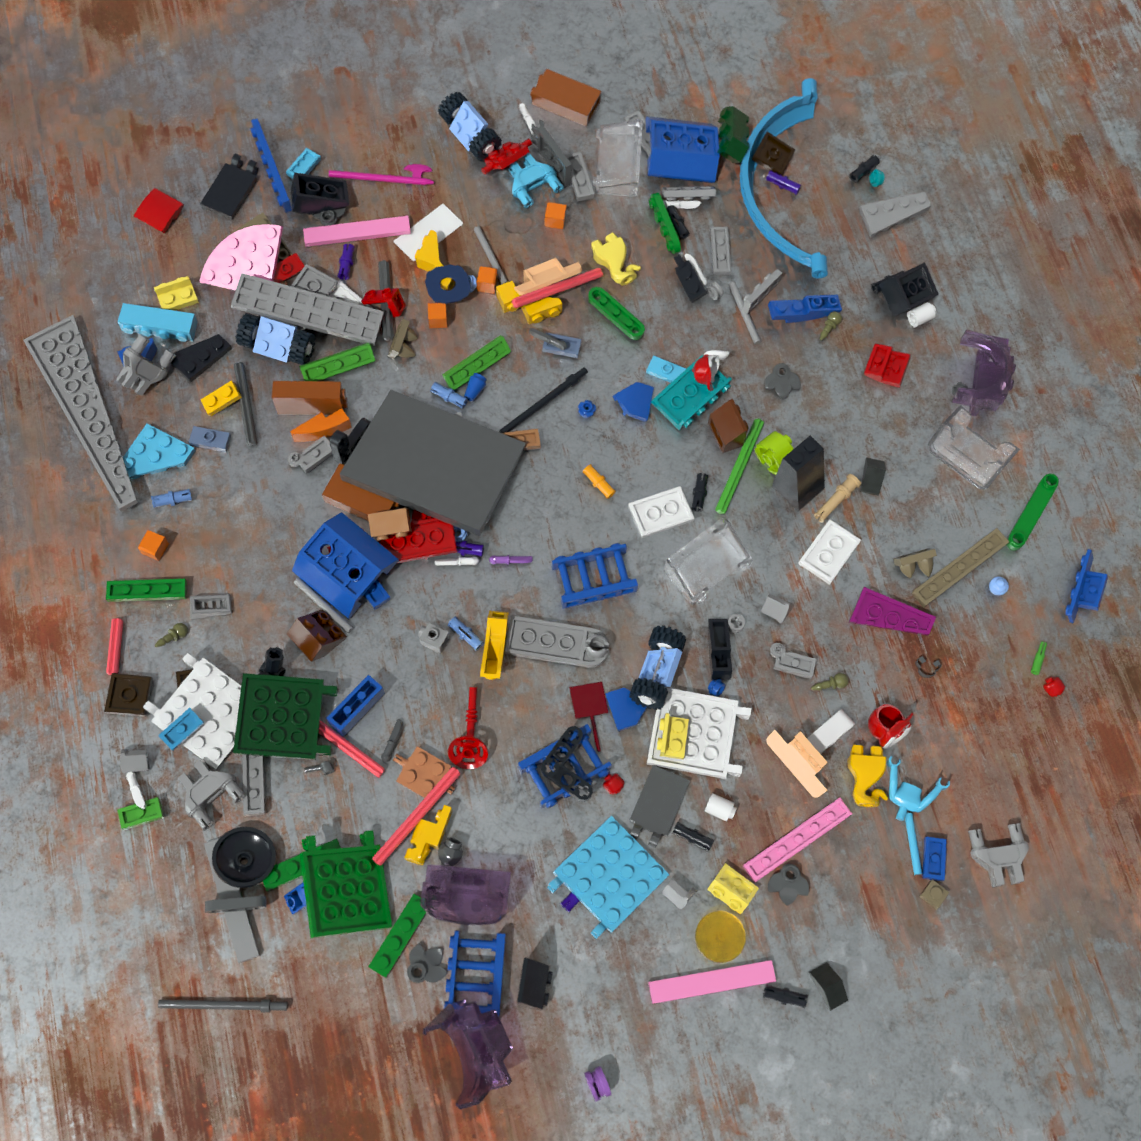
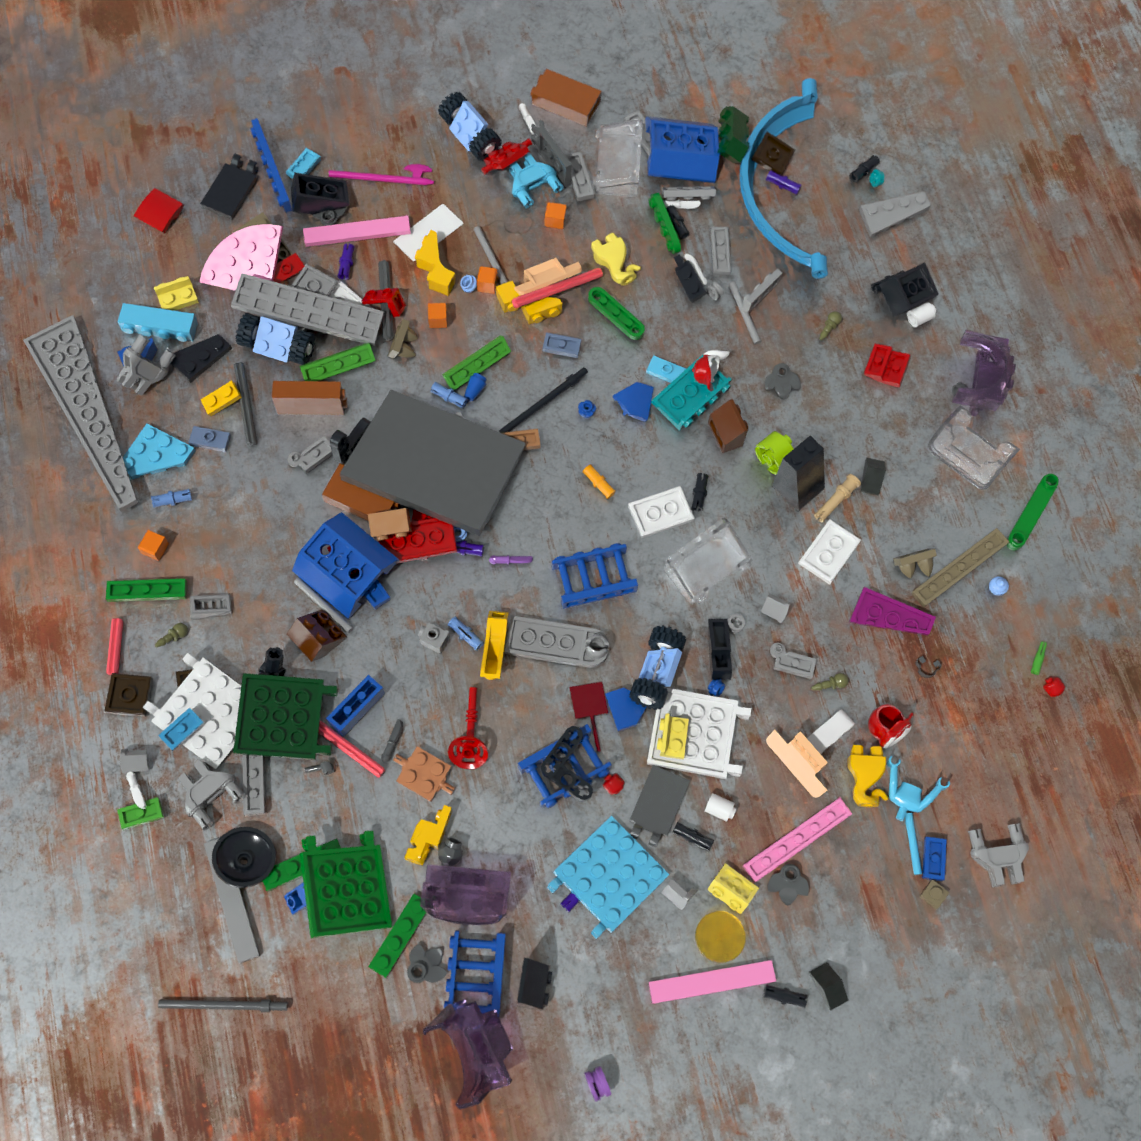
dark grey beam [205,896,267,913] -> none
orange slope [290,408,352,442] -> none
coral axle [372,767,460,865] -> none
dark blue piece [425,265,471,304] -> none
white piece [435,556,479,566] -> none
dark grey piece [529,328,567,350] -> none
bright green axle [715,418,764,514] -> none
blue slope [768,295,842,323] -> none
blue bracket [1066,549,1108,623] -> none

